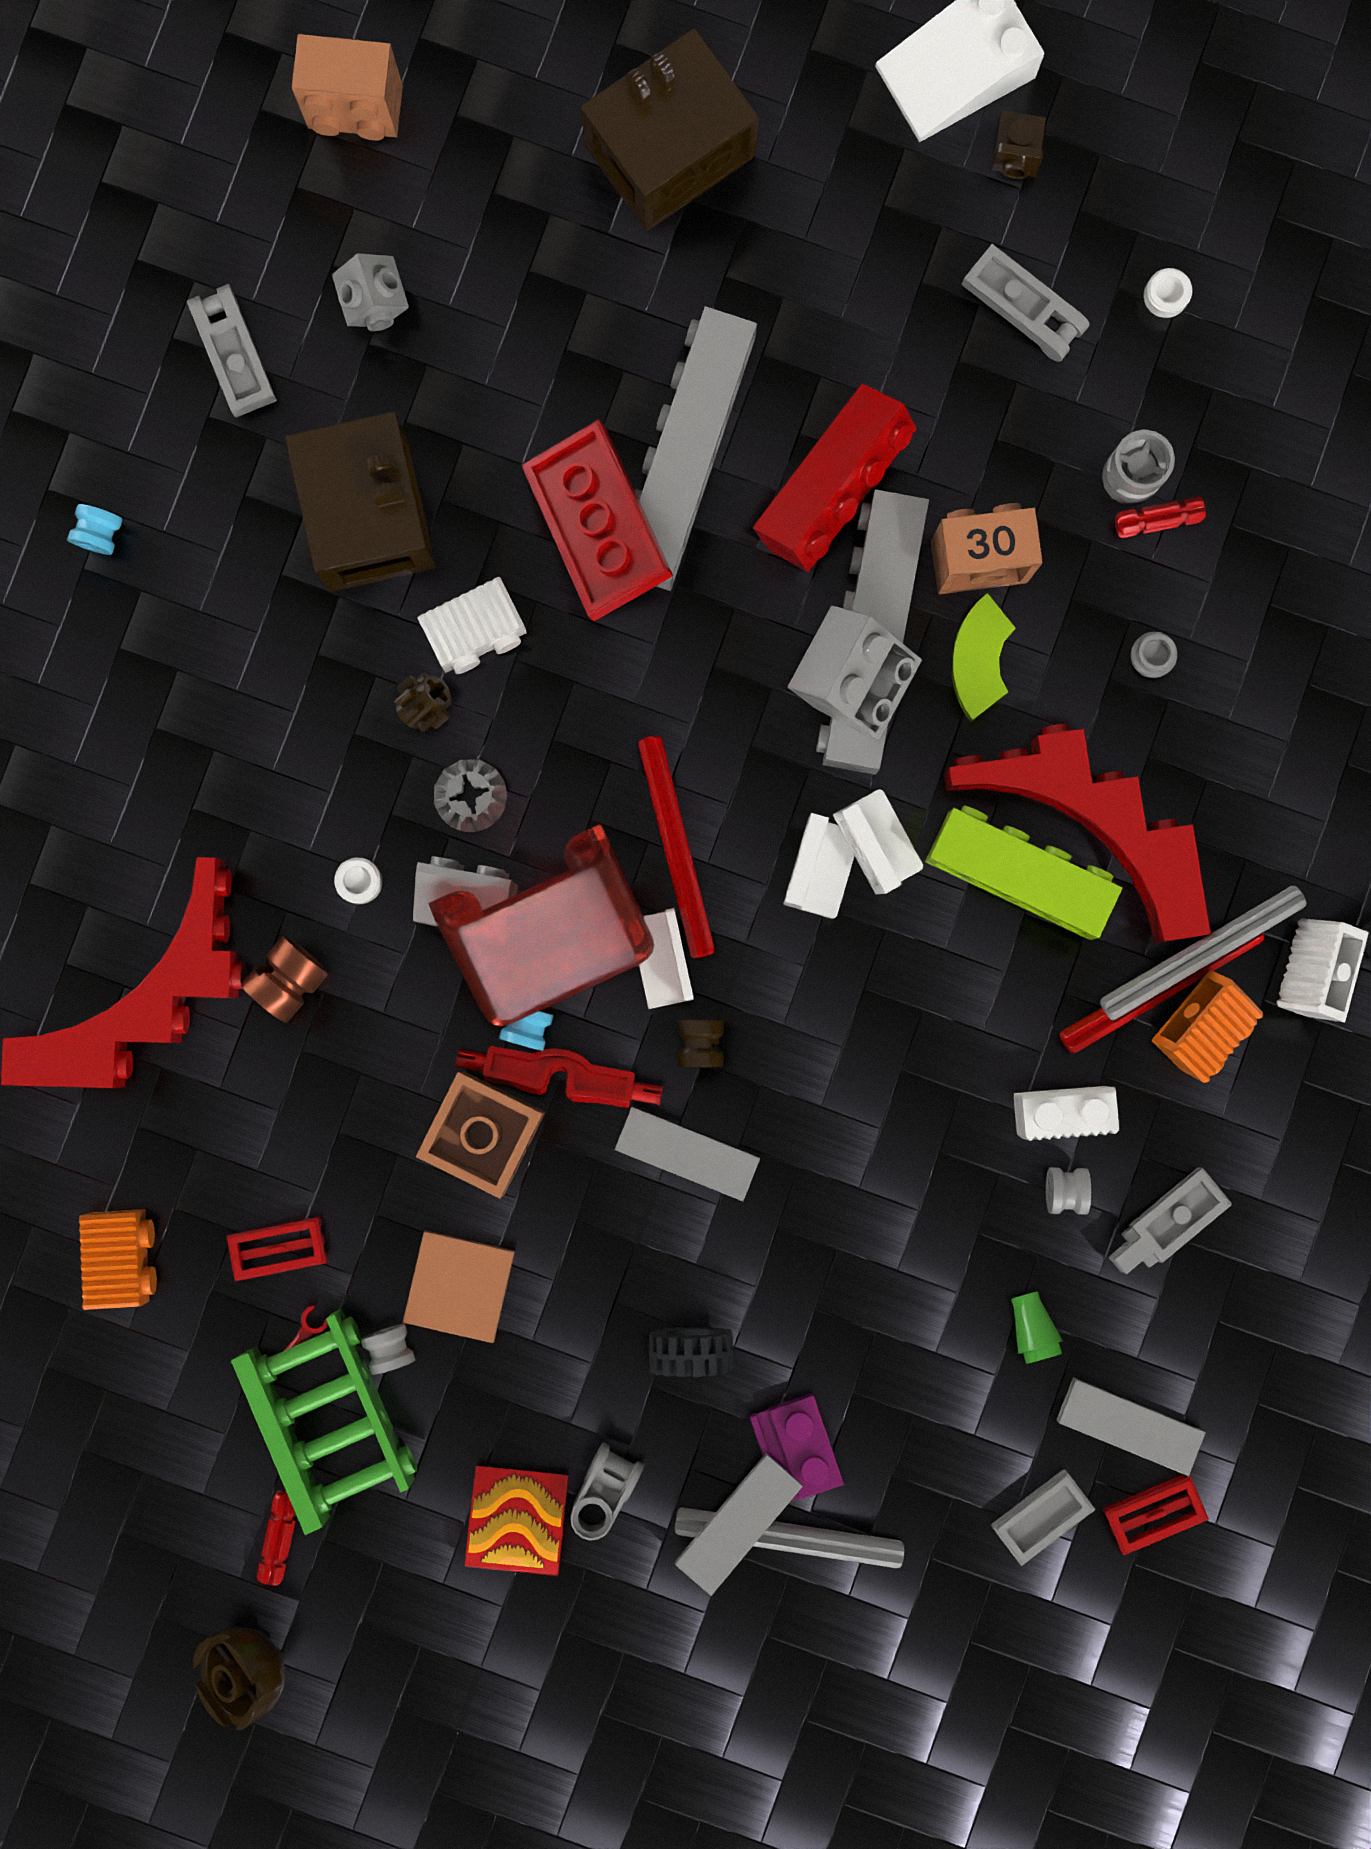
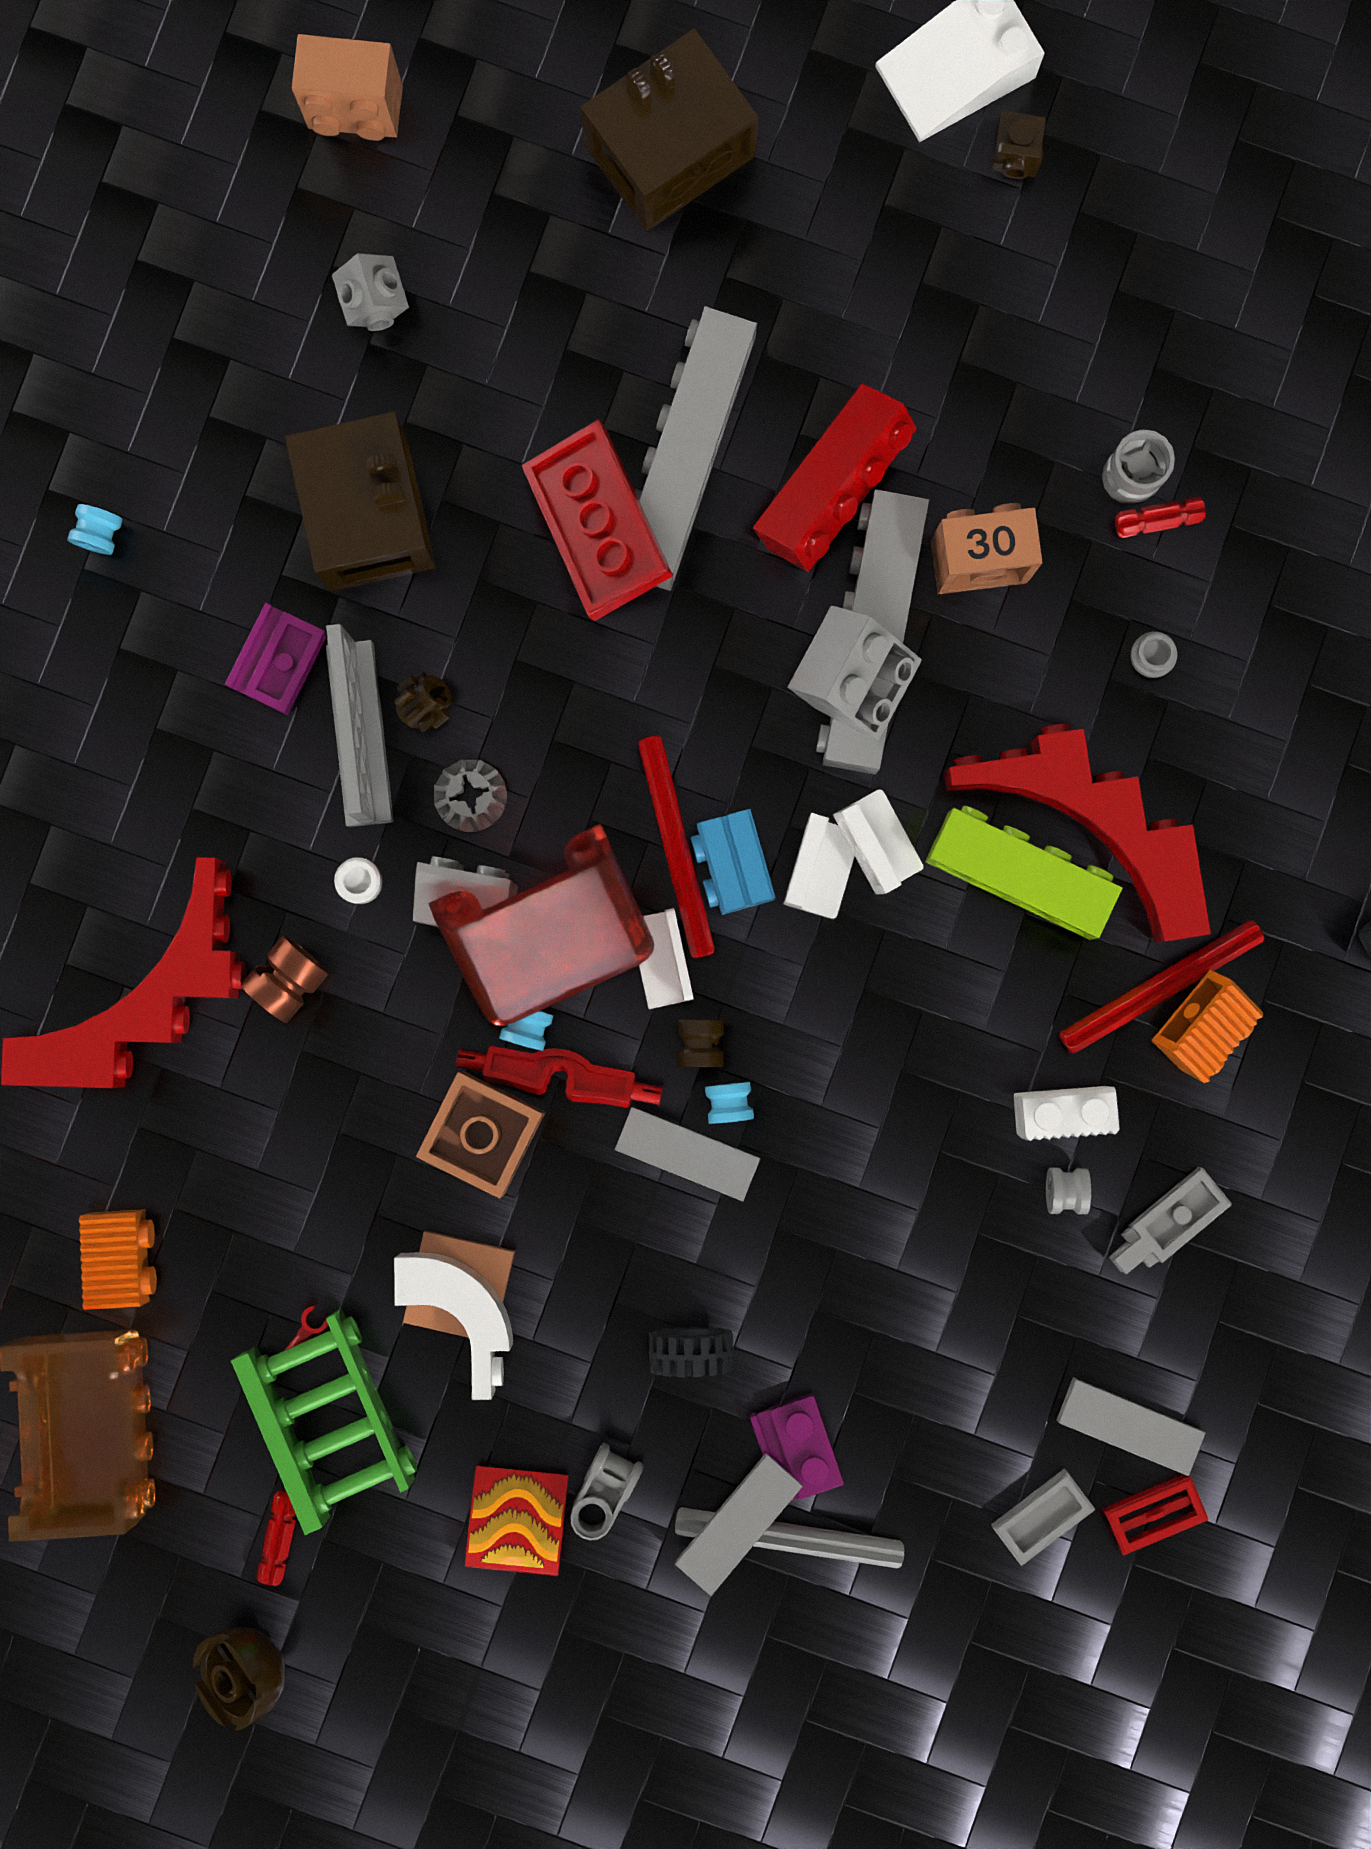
light grey plate [187,284,277,418] -> none
red tile [226,1216,329,1281] -> none
light grey wheel [360,1324,416,1375] -> none
white brick [417,577,527,674] -> none
lime tile [951,593,1016,722] -> none
light grey plate [962,244,1089,362] -> none
bright green cone [1011,1291,1063,1364] -> none
light grey axle [1100,886,1307,1020] -> none
white tile [1144,268,1192,318] -> none
white brick [1276,918,1369,1023] -> none
none -> clear orange windscreen [0,1329,156,1542]
none -> magenta plate [225,602,327,715]
none -> light grey fence [326,624,394,827]
none -> white arch [394,1253,513,1400]
none -> dark azure brick [690,809,775,915]
none -> medium azure wheel [705,1082,754,1124]

